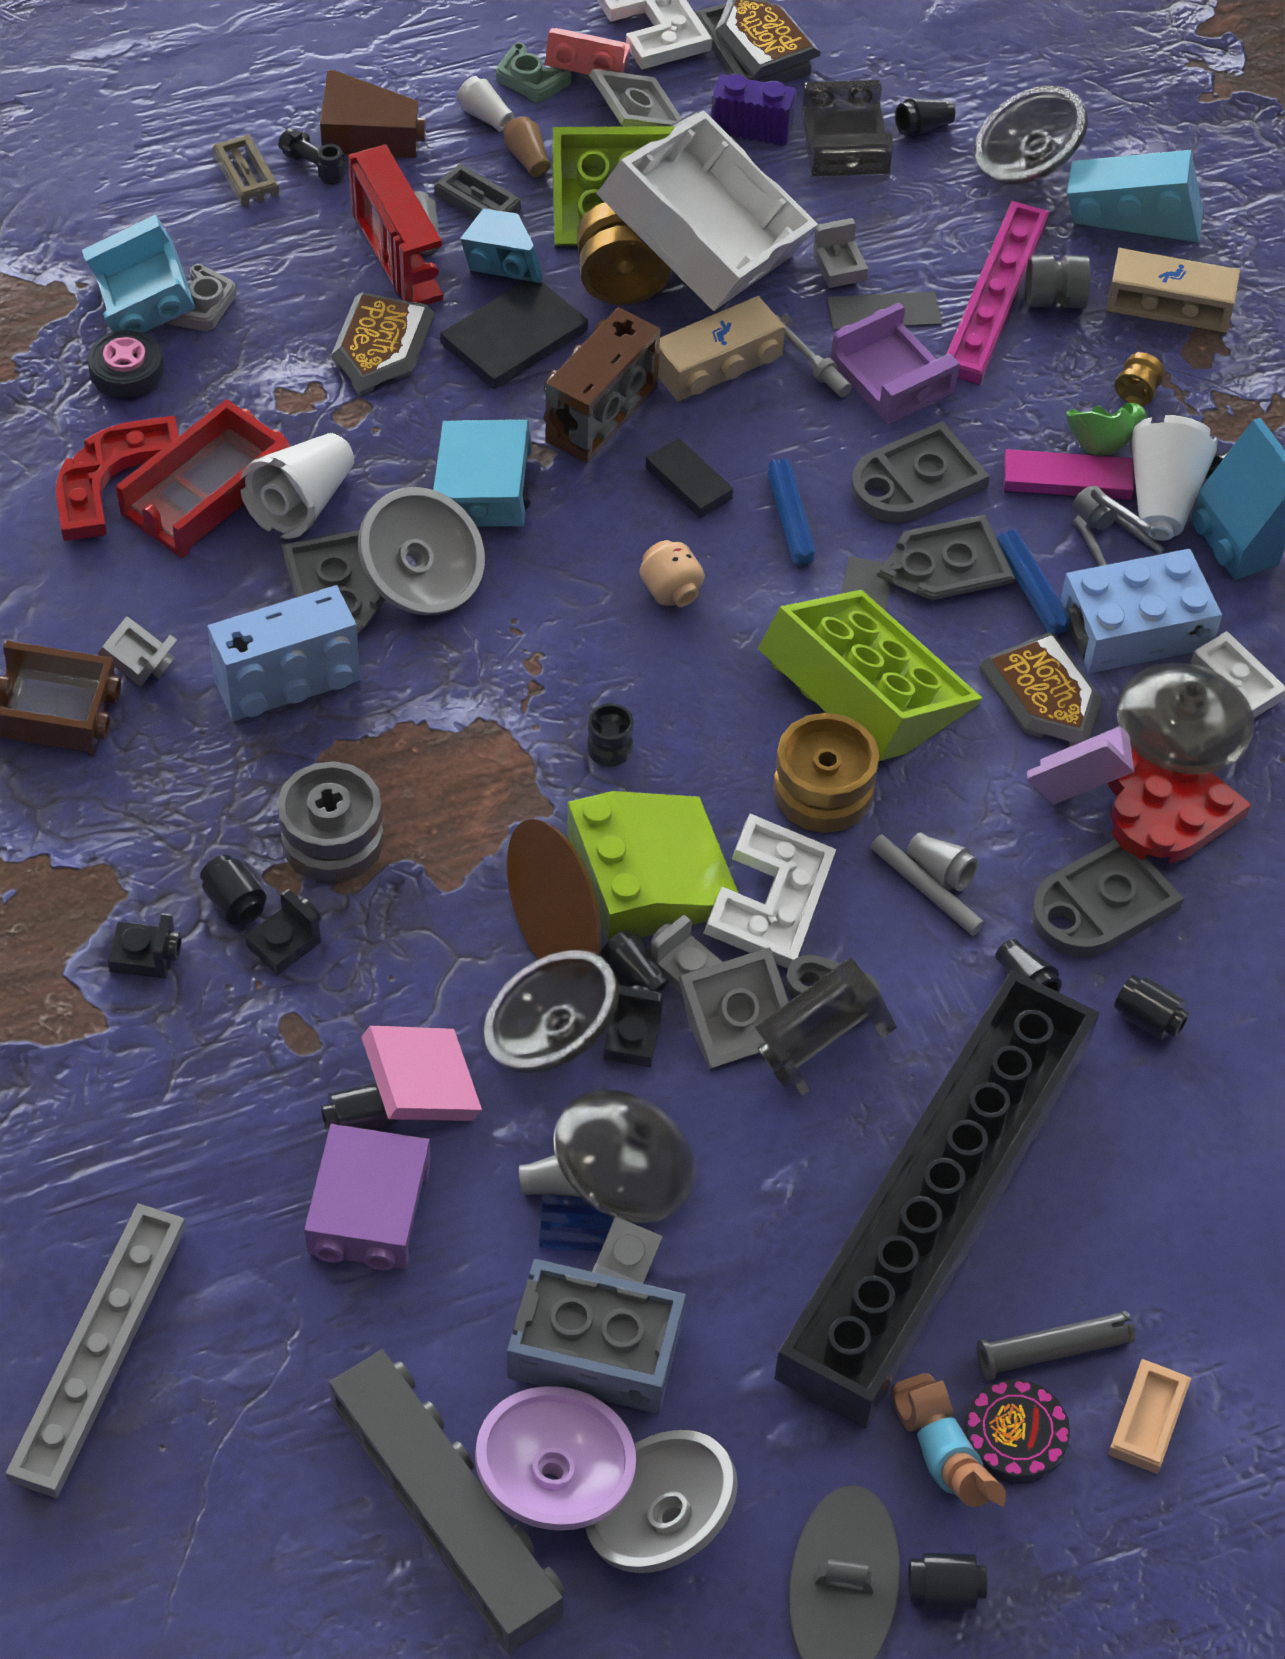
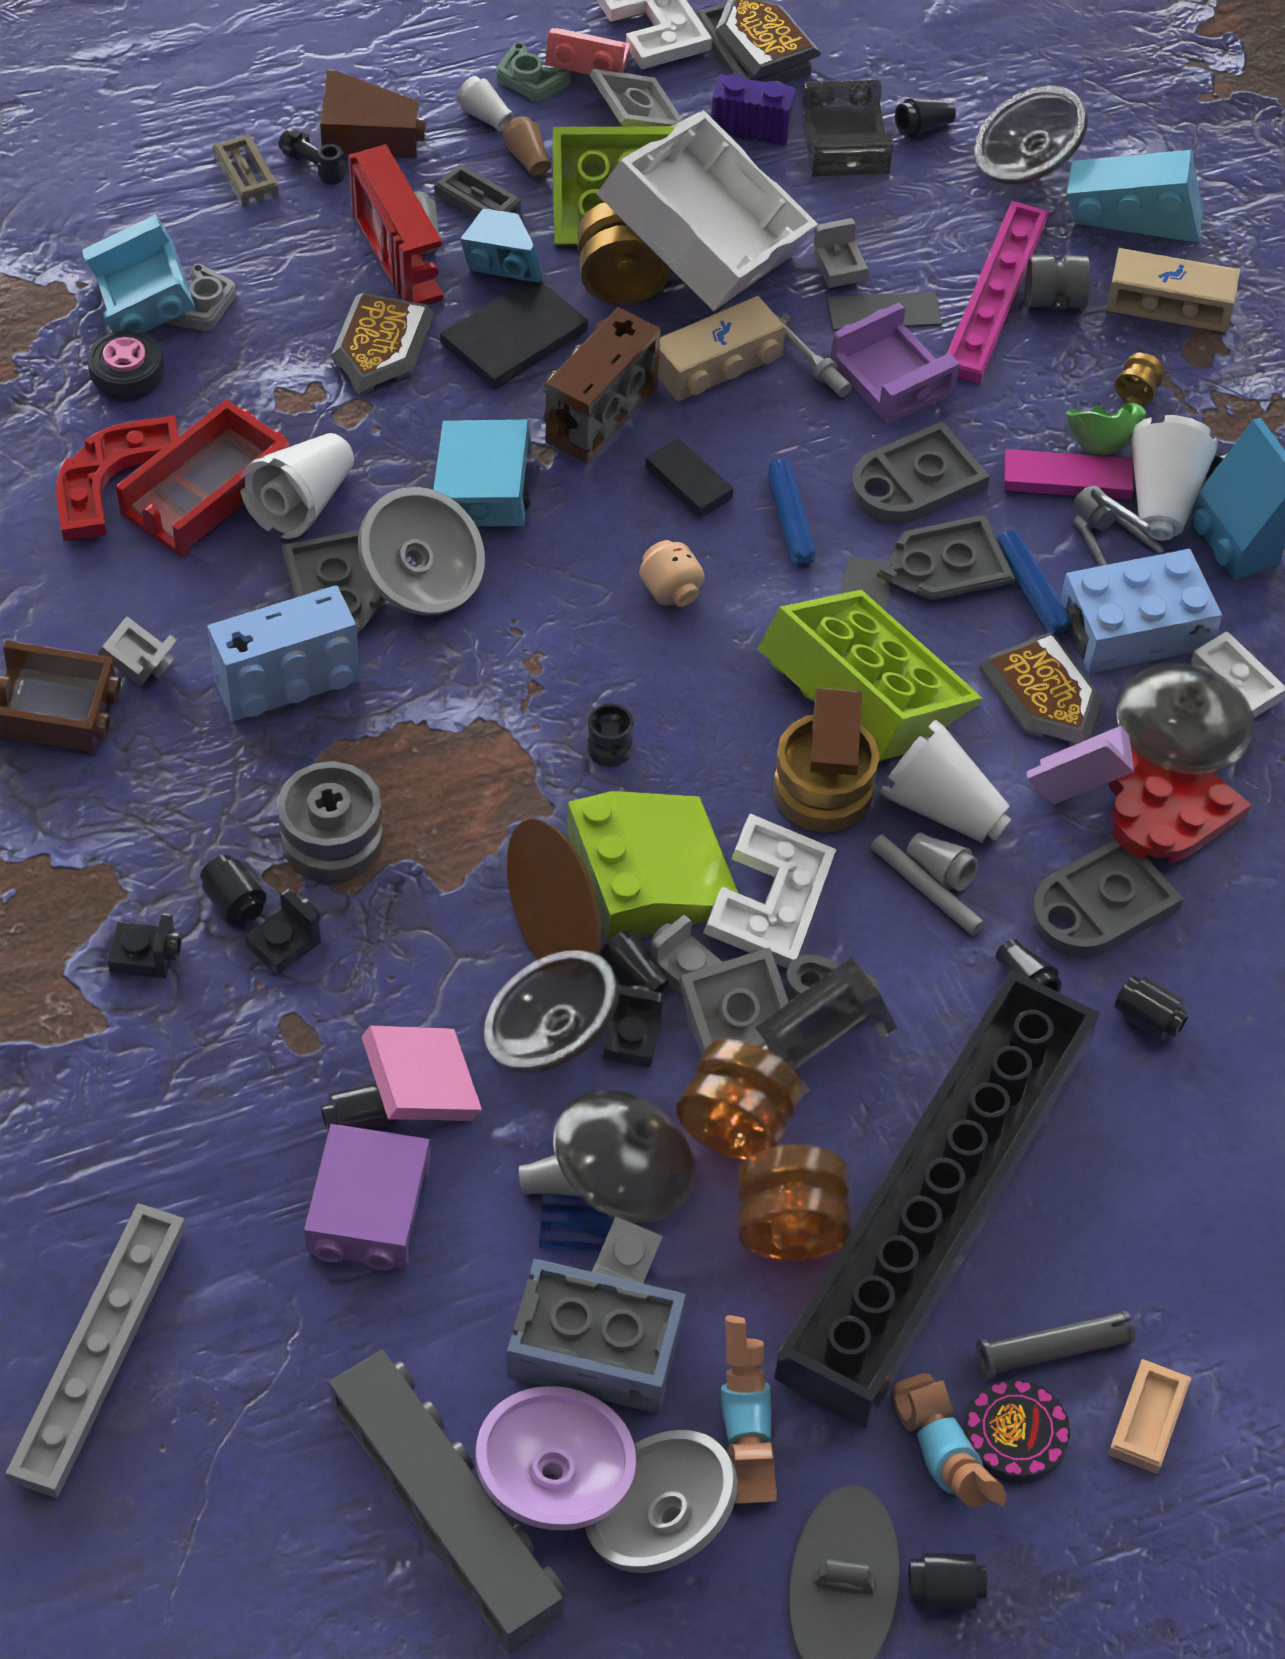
none -> clear orange wheel [676,1039,804,1163]
none -> nougat piece [721,1315,777,1503]
none -> clear orange wheel [738,1145,851,1261]
none -> reddish brown tile [810,688,862,775]
none -> white cone [880,720,1012,843]

